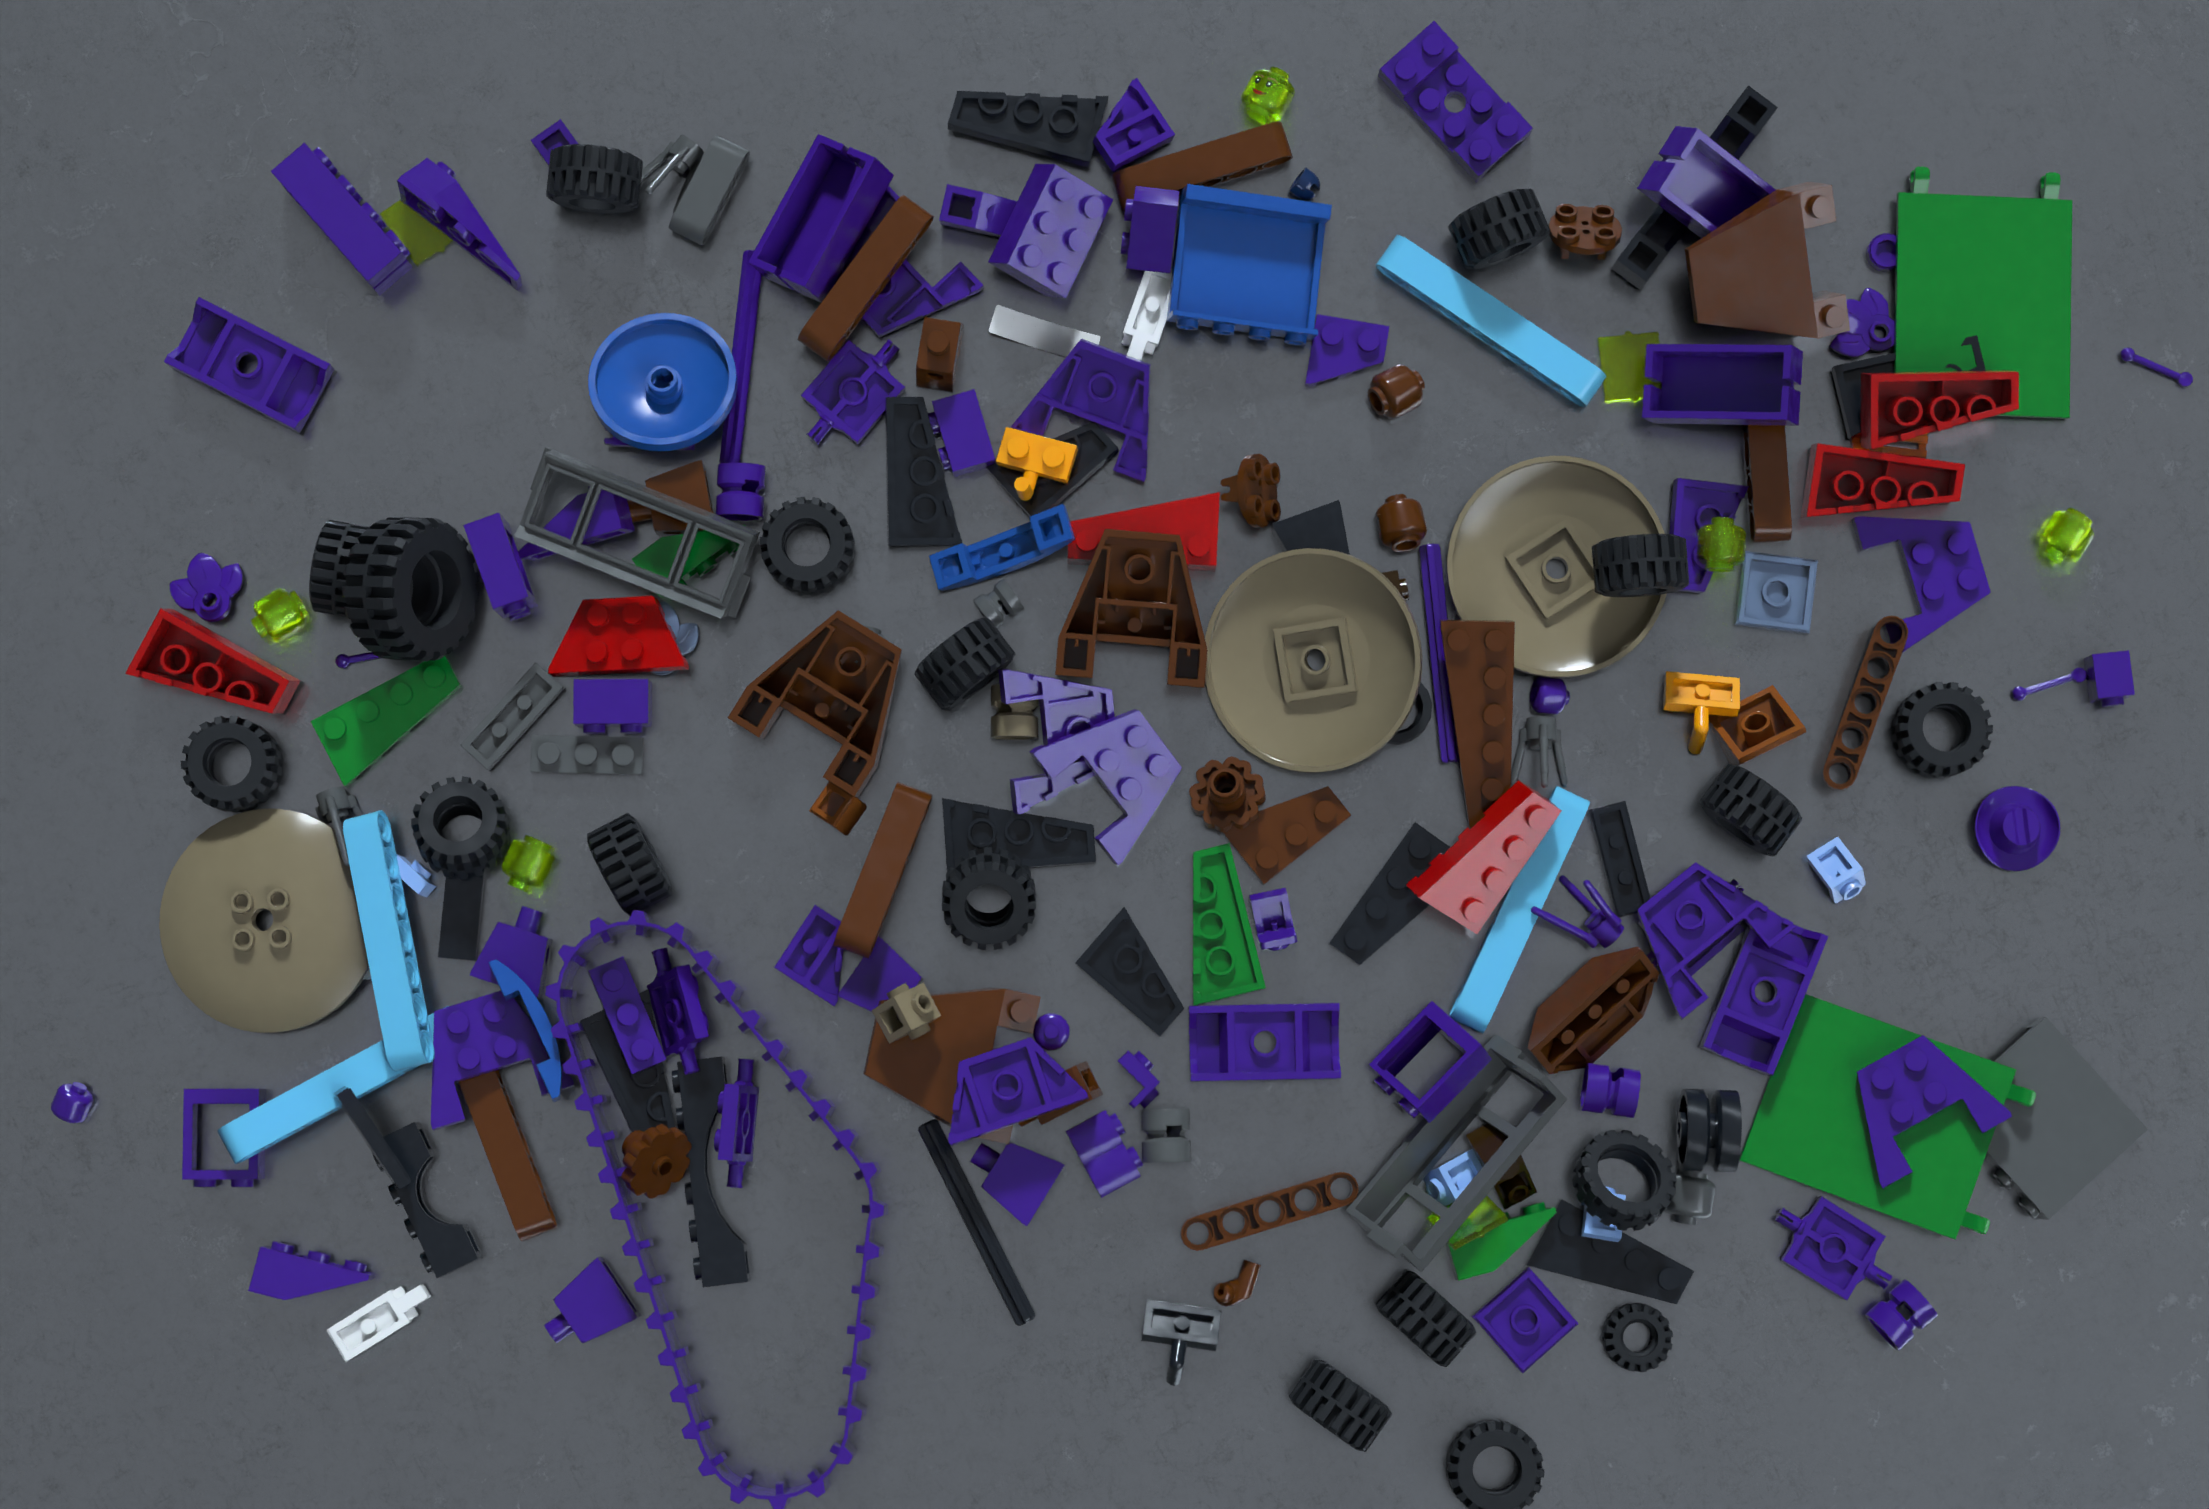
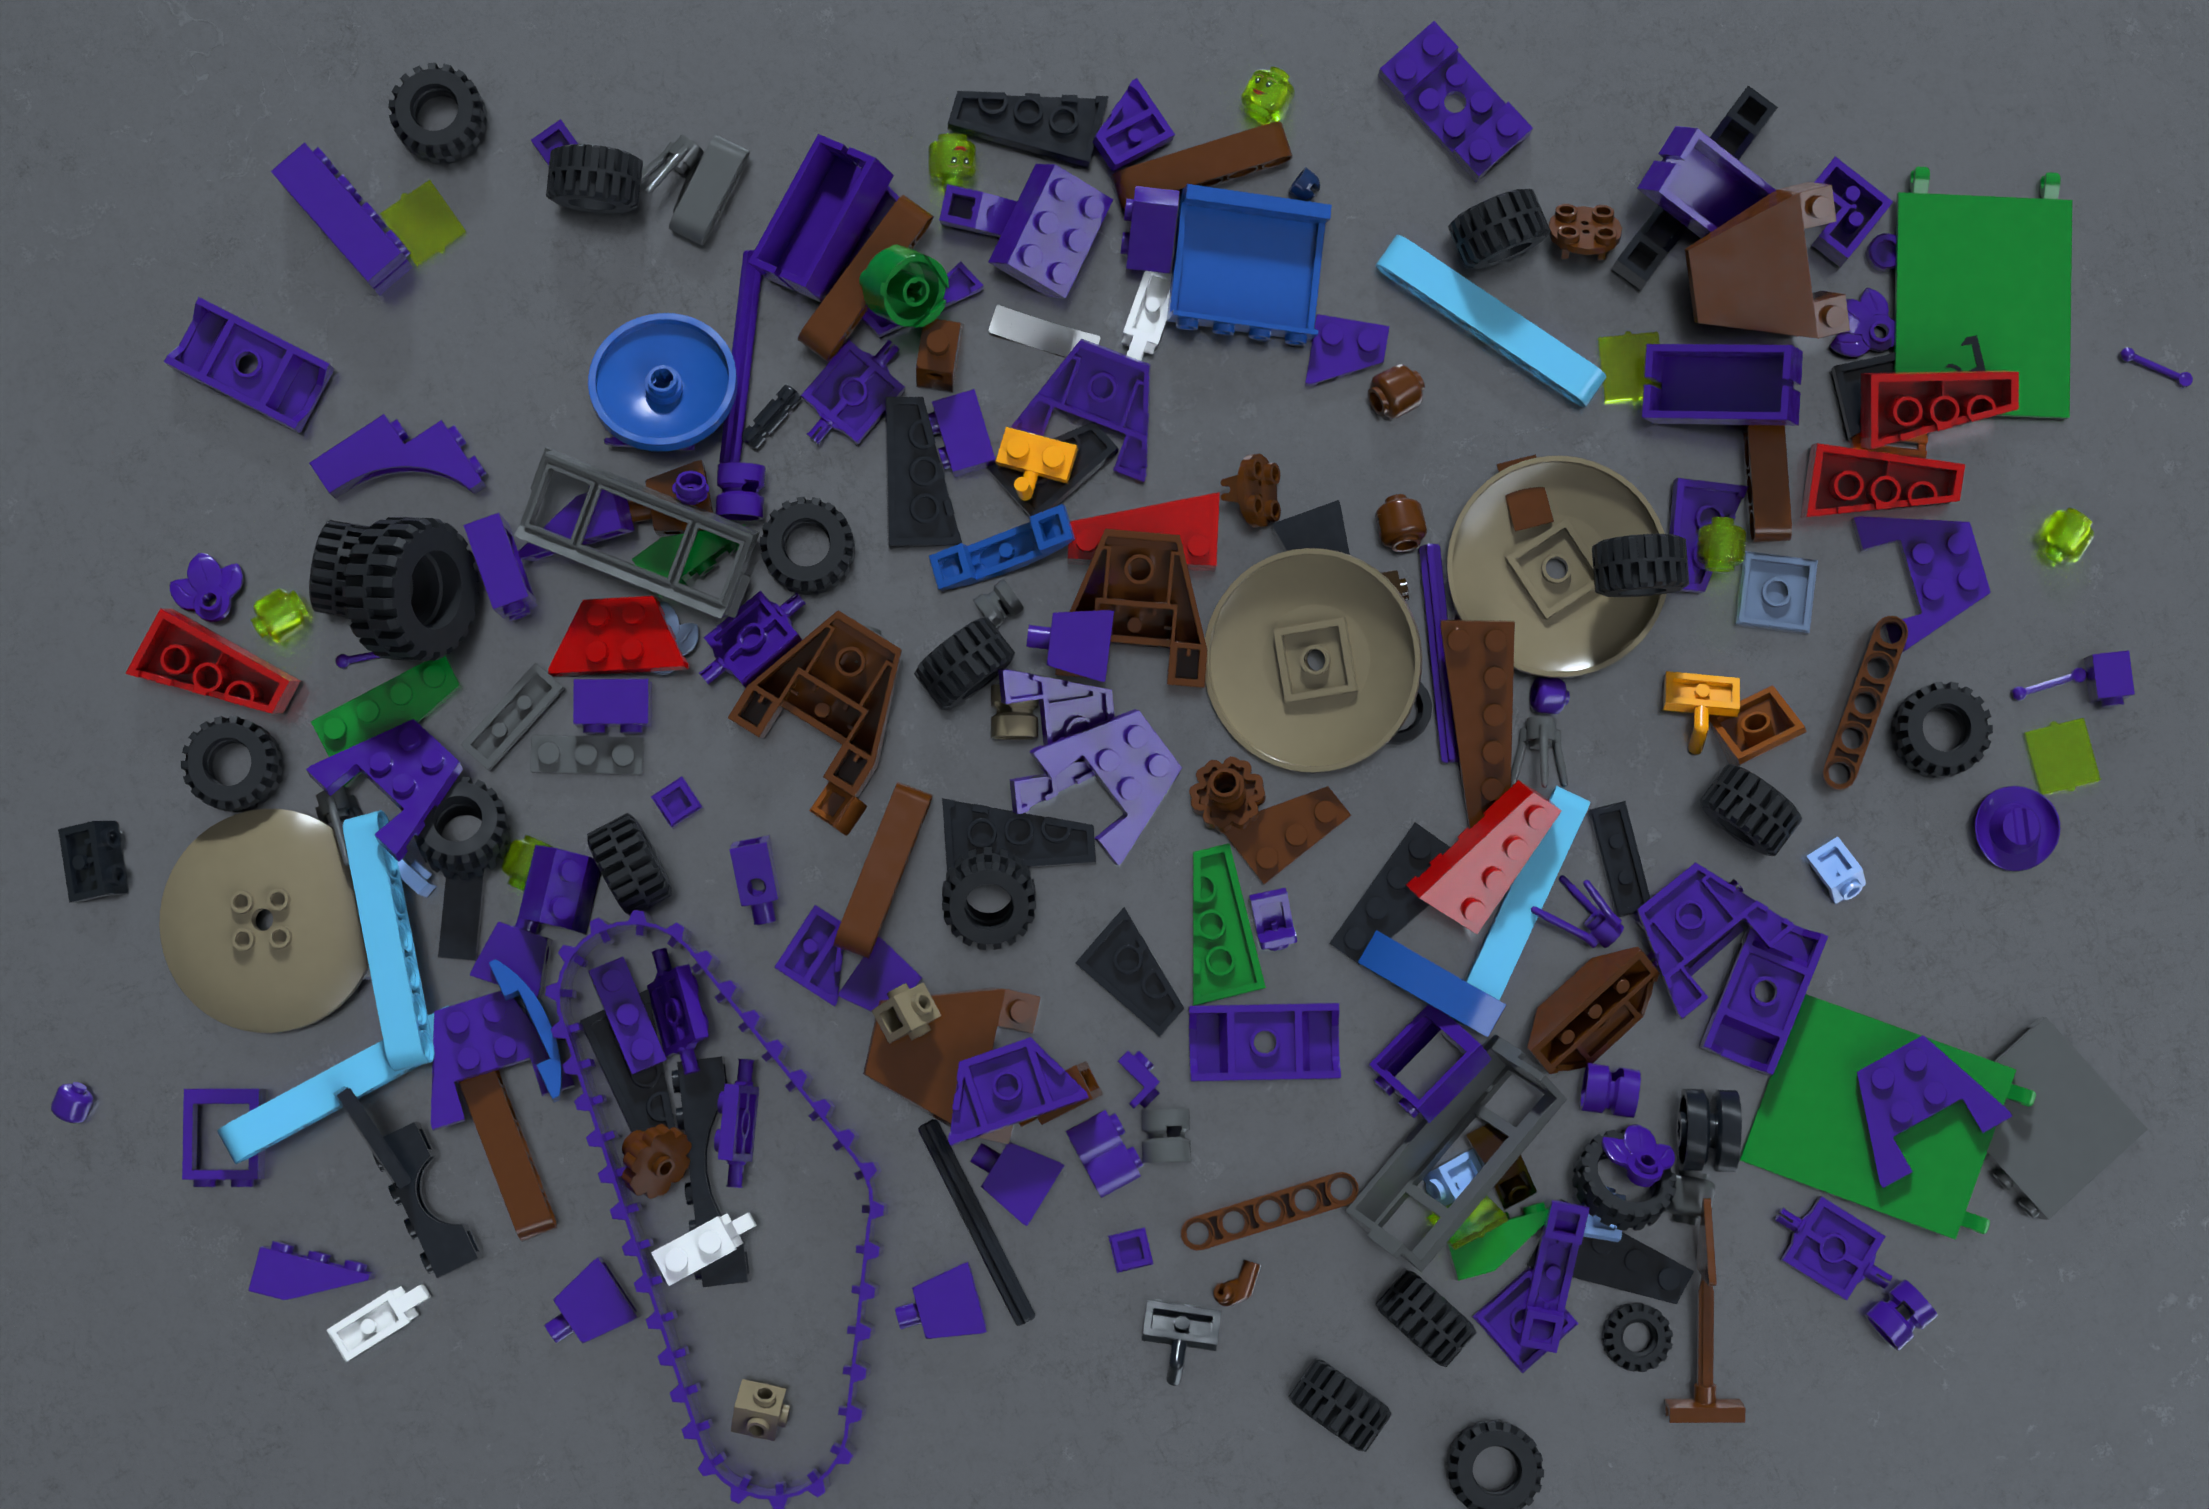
dark purple wedge [397,158,522,291] -> none
dark purple piece [1033,1013,1070,1051] -> none
none -> black bracket [58,821,128,903]
none -> dark purple wing [306,719,463,862]
none -> dark purple arch [309,414,487,499]
none -> black tyre [388,63,487,163]
none -> dark purple slope [518,845,601,934]
none -> dark purple tile [651,776,703,828]
none -> white hinge [651,1212,757,1286]
none -> dark purple plate [672,471,709,505]
none -> dark purple plate [699,590,806,688]
none -> dark purple torso [729,835,780,925]
none -> dark tan brick [731,1379,791,1441]
none -> black axle [742,385,801,449]
none -> green brick [859,245,949,328]
none -> dark purple torso [895,1261,988,1339]
none -> clear neon green head [928,133,976,188]
none -> dark purple torso [1026,610,1114,682]
none -> dark purple tile [1108,1227,1153,1273]
none -> blue slope [1358,930,1507,1037]
none -> reddish brown sticker [1497,454,1554,531]
none -> dark purple slope [1519,1200,1589,1353]
none -> dark purple plate [1601,1124,1675,1187]
none -> reddish brown piece [1665,1198,1746,1423]
none -> dark purple brick [1812,156,1893,267]
none -> clear neon green piece [2024,718,2101,795]

